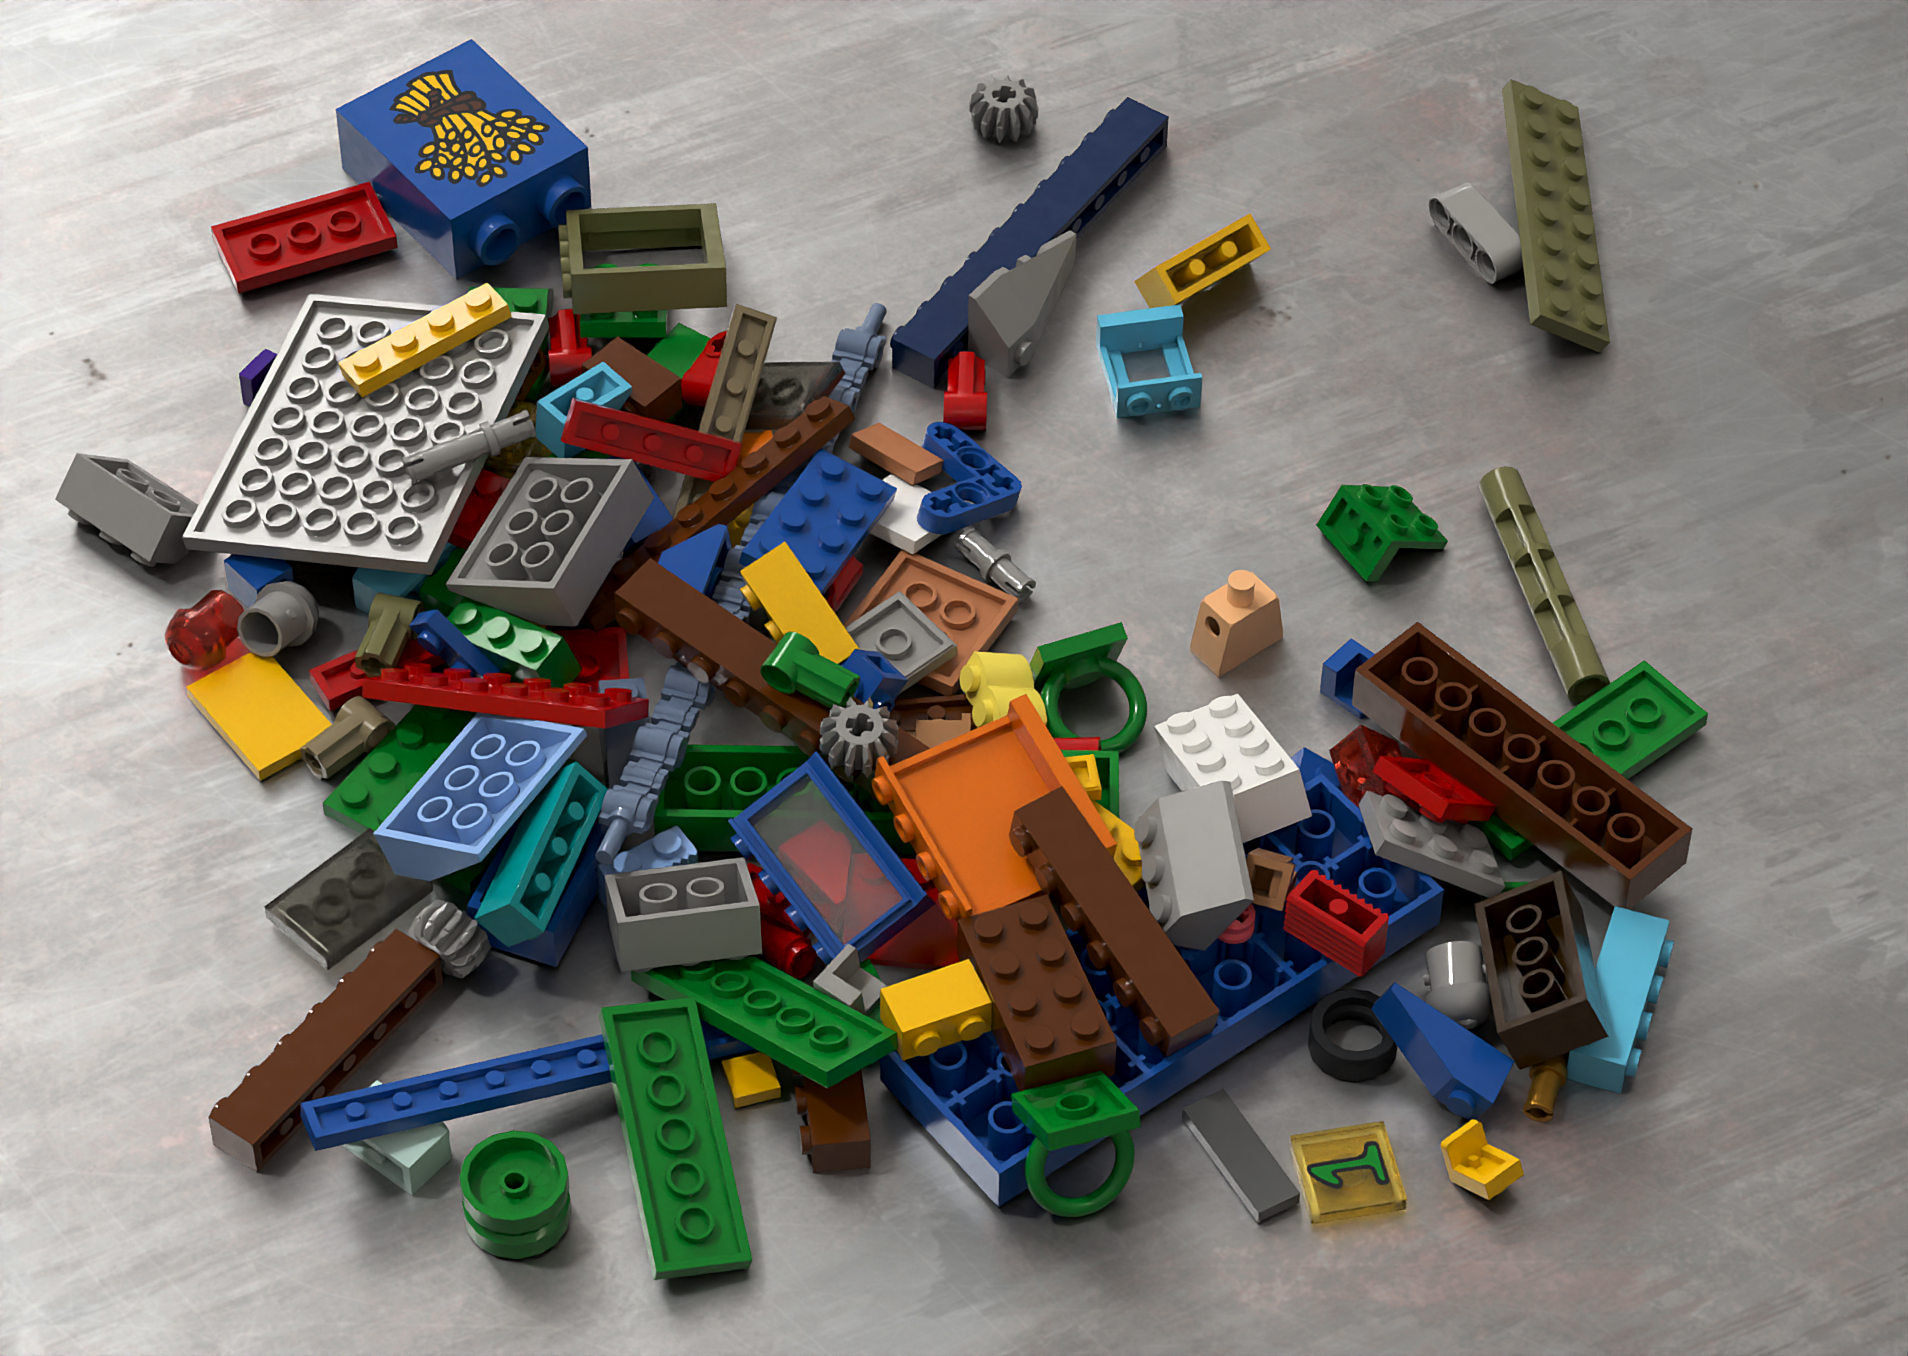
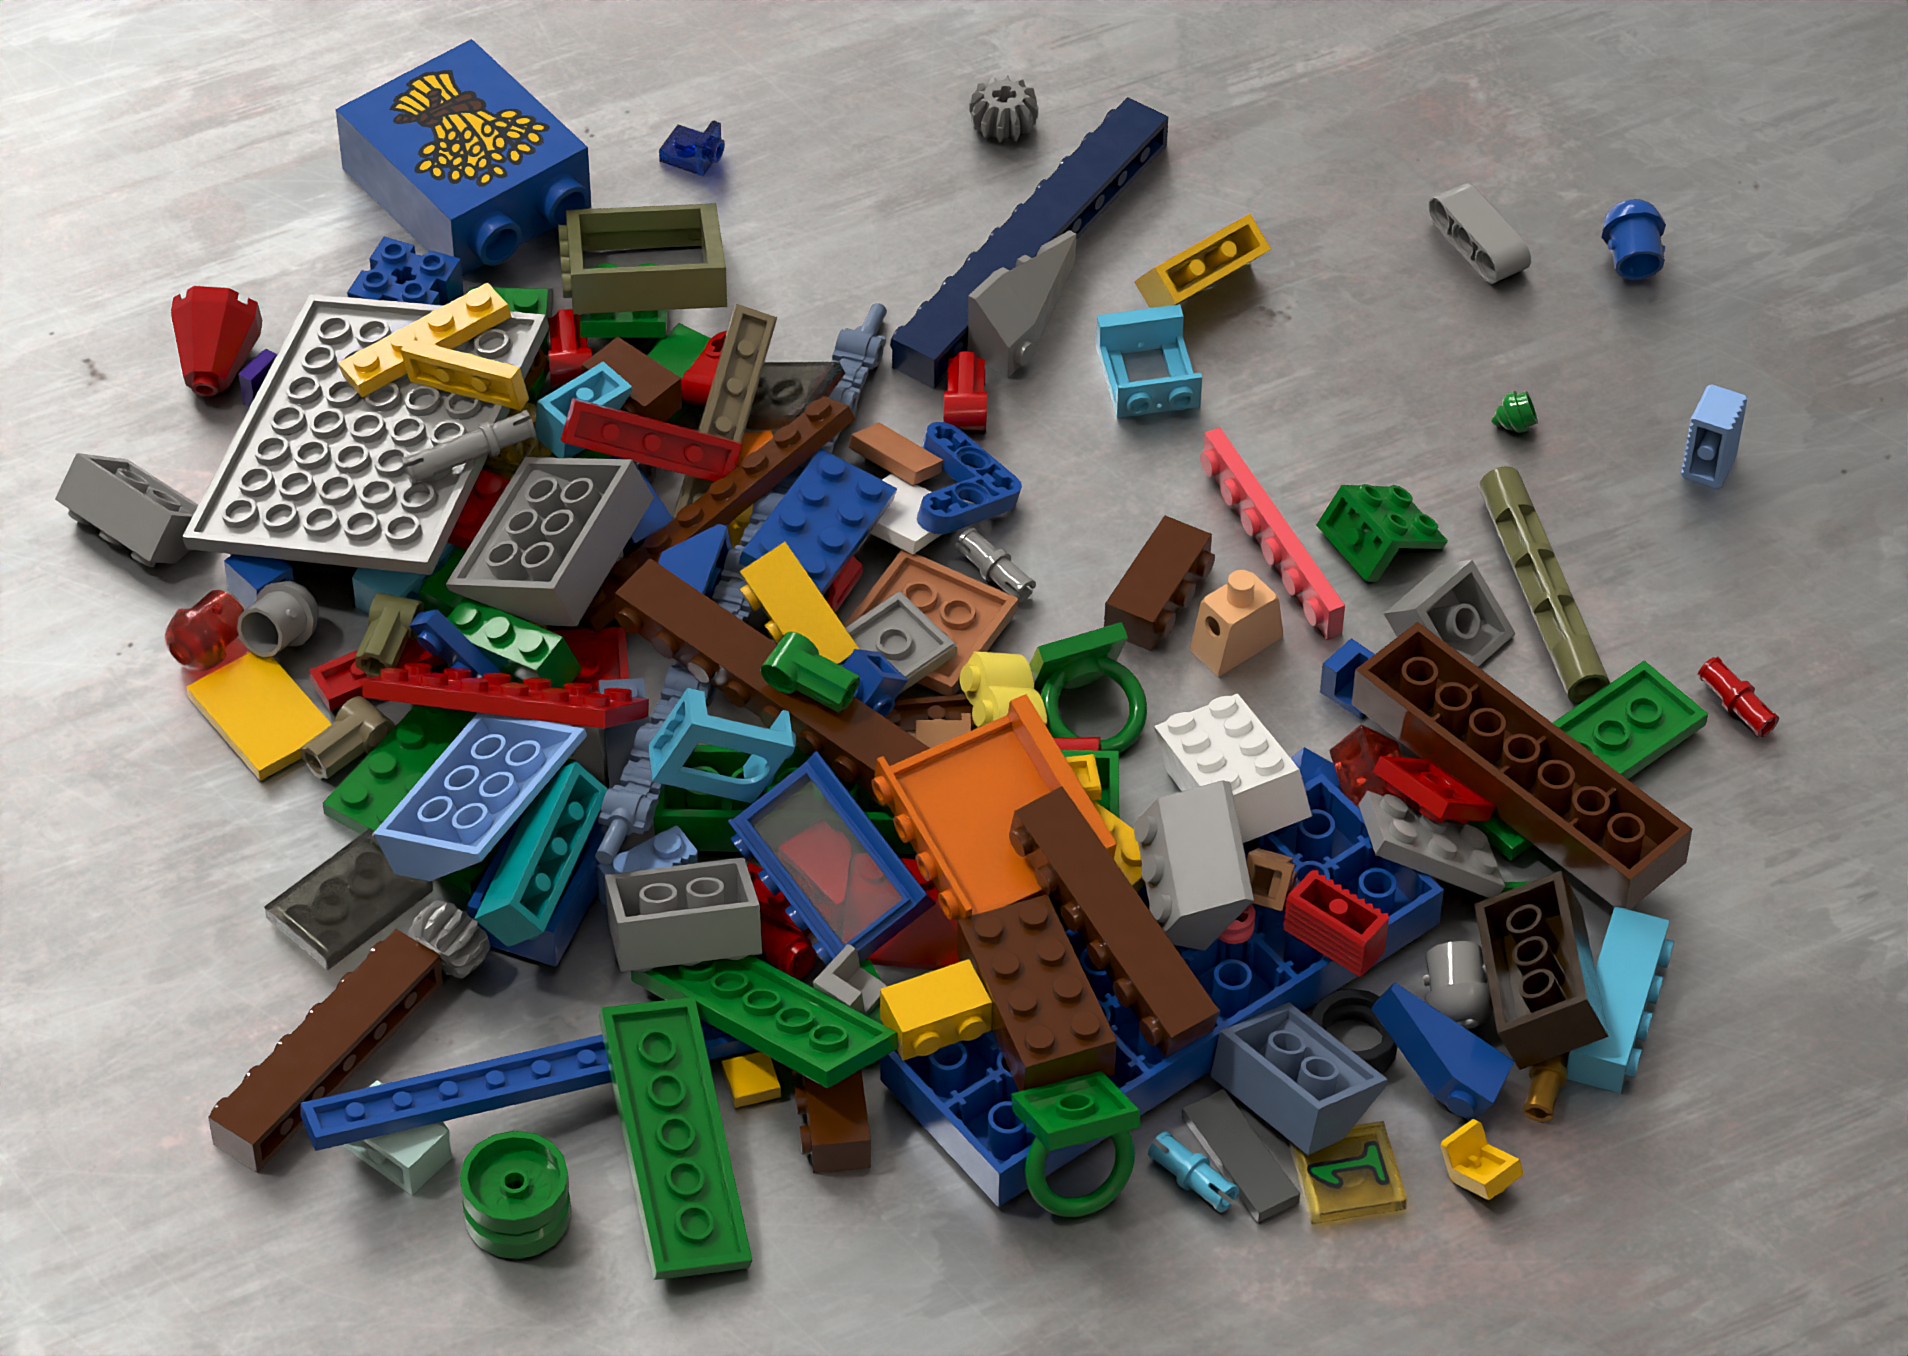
red plate [211,182,398,294] -> none
light grey gear [820,697,898,778] -> none
olive plate [1502,79,1610,353] -> none
none -> red cone [171,286,263,396]
none -> blue brick [347,236,464,306]
none -> yellow plate [400,339,529,411]
none -> medium azure panel [648,688,796,804]
none -> clear blue bracket [659,120,725,176]
none -> reddish brown brick [1104,515,1215,651]
none -> medium azure pin [1148,1131,1239,1212]
none -> coral plate [1200,427,1345,640]
none -> sand blue slope [1210,1002,1388,1155]
none -> light grey slope [1384,560,1516,667]
none -> green plate [1491,391,1538,434]
none -> blue piece [1601,199,1666,280]
none -> light blue brick [1680,384,1747,489]
none -> red pin [1697,656,1779,738]

